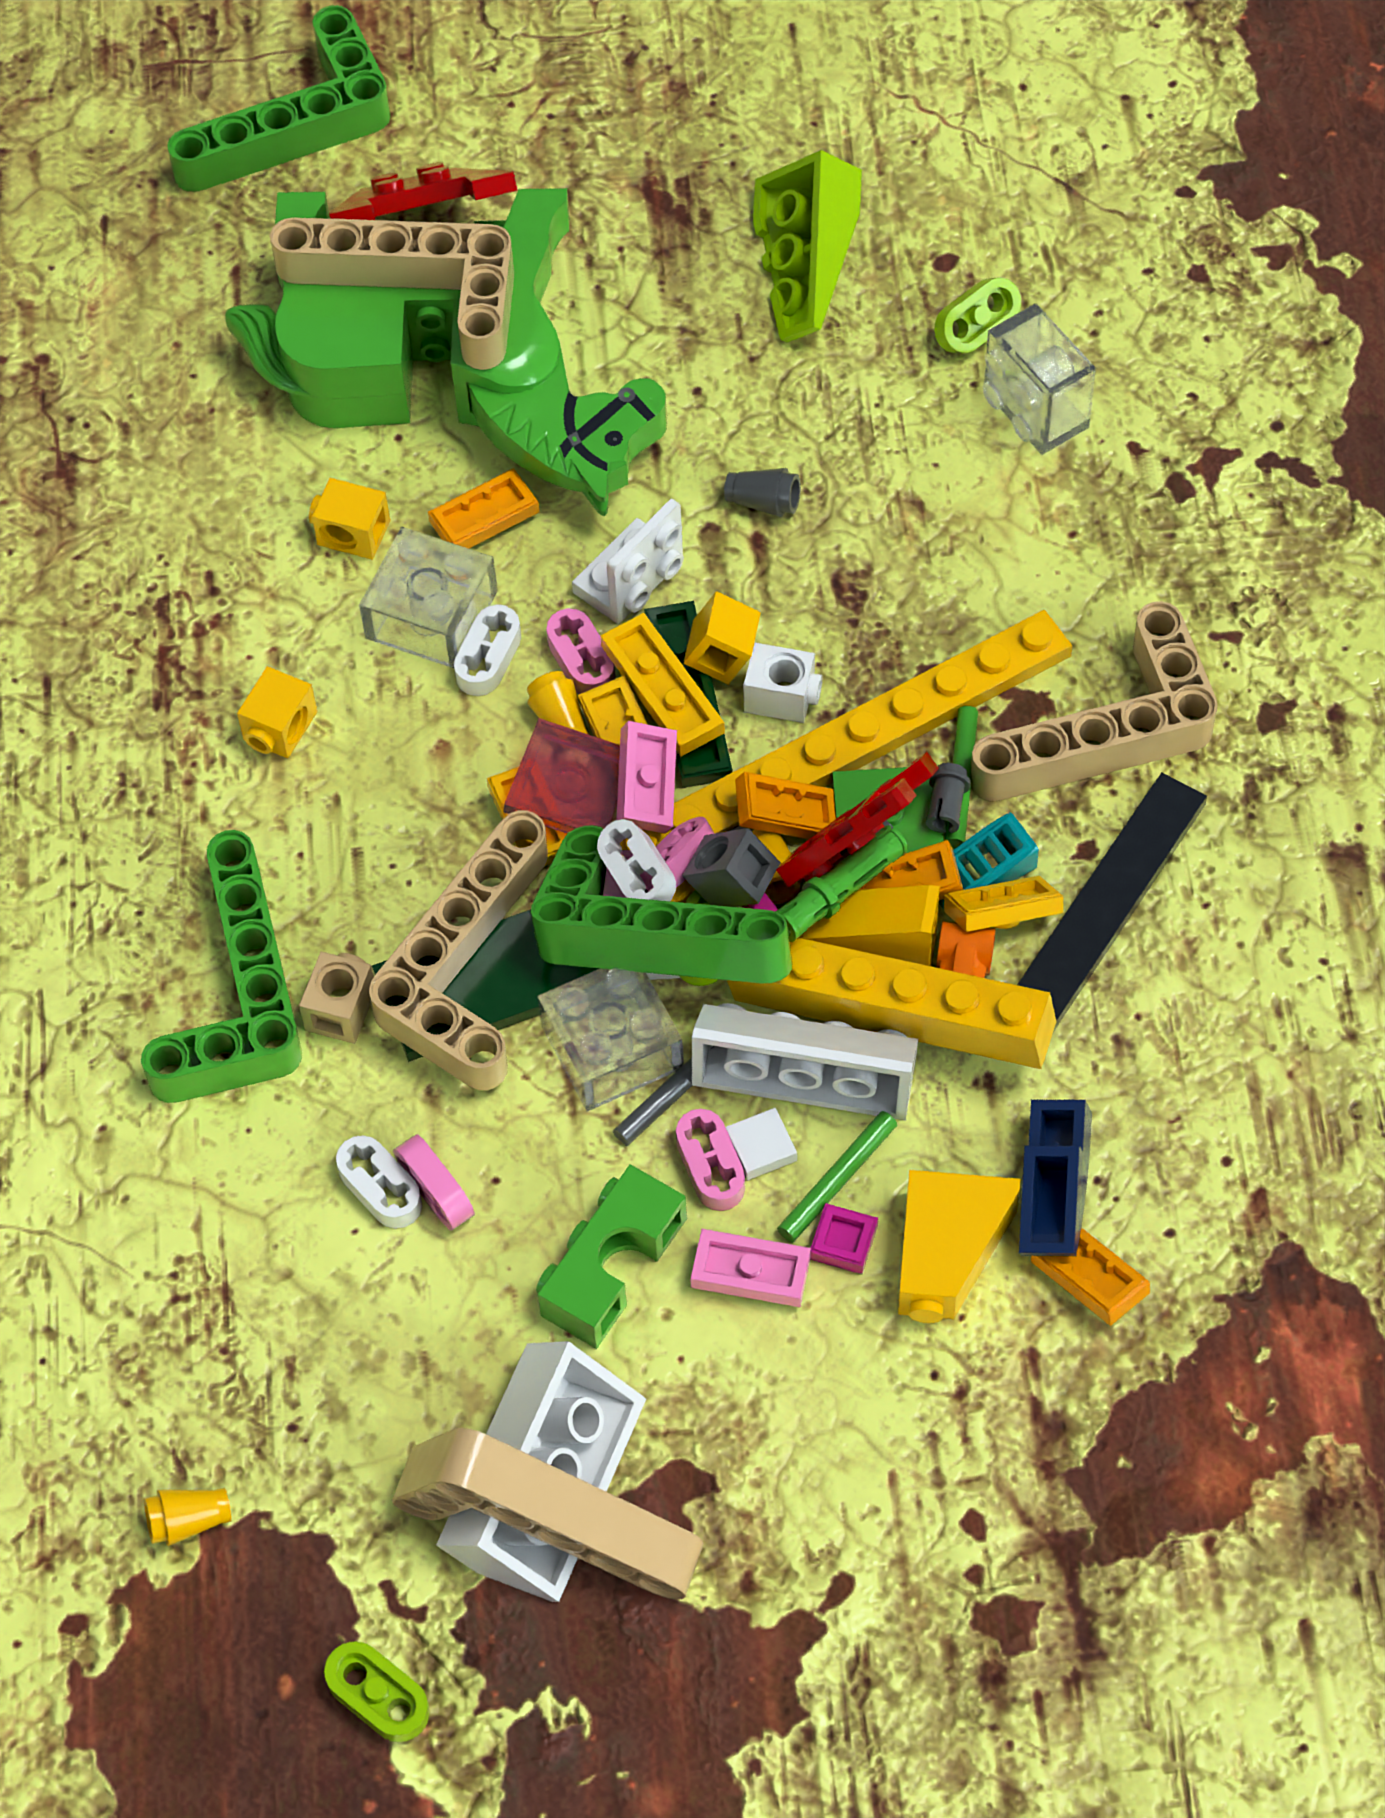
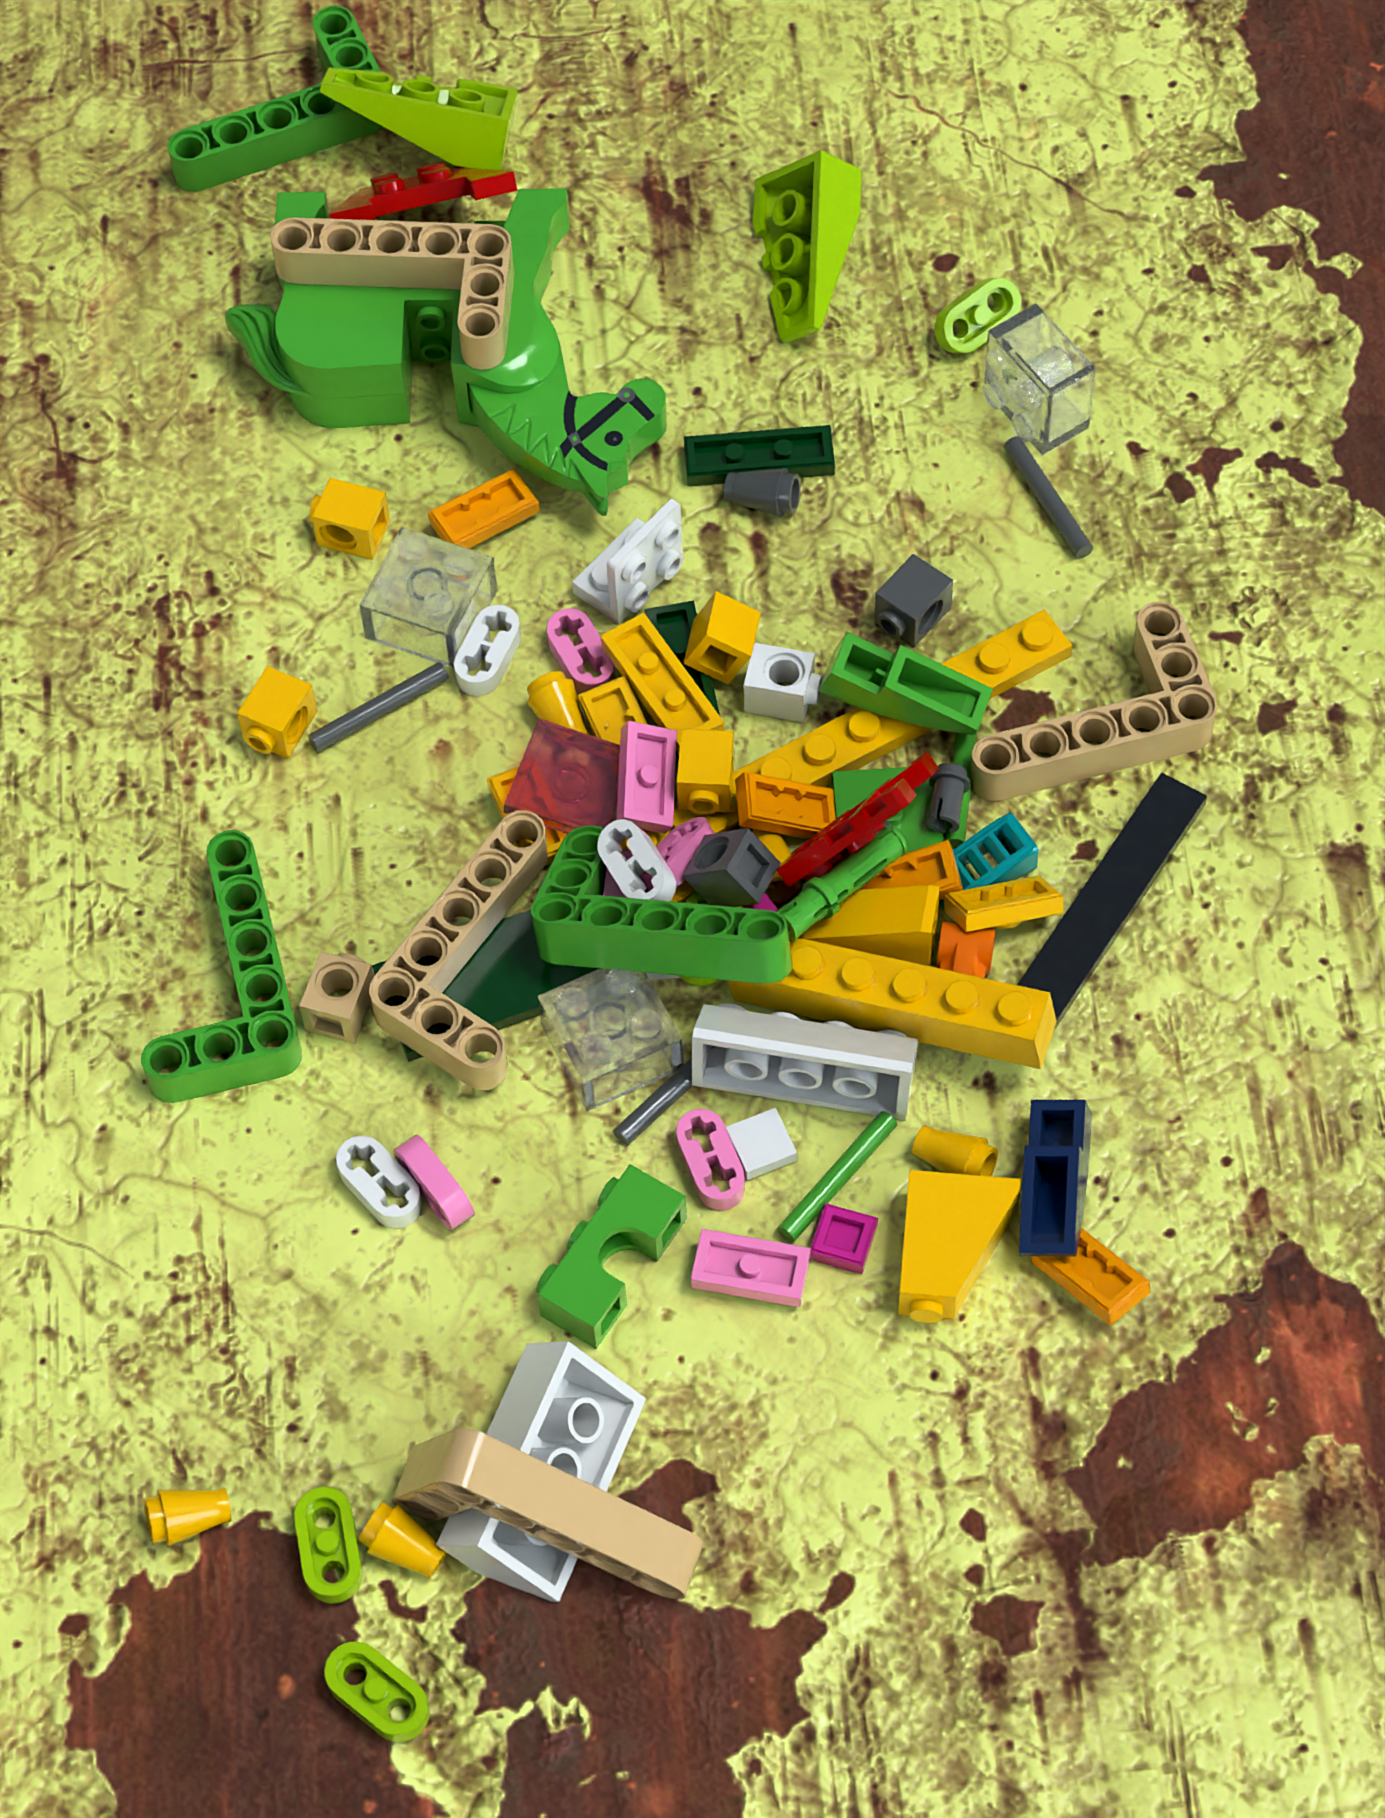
none -> lime plate [294,1486,363,1603]
none -> dark grey bar [308,662,449,753]
none -> lime wedge [320,68,519,170]
none -> yellow cone [358,1502,447,1579]
none -> yellow brick [677,729,735,815]
none -> dark green tile [684,425,835,487]
none -> bright green slope [818,632,993,735]
none -> dark grey brick [874,554,953,647]
none -> yellow cone [912,1125,998,1176]
none -> dark grey bar [1004,436,1093,558]

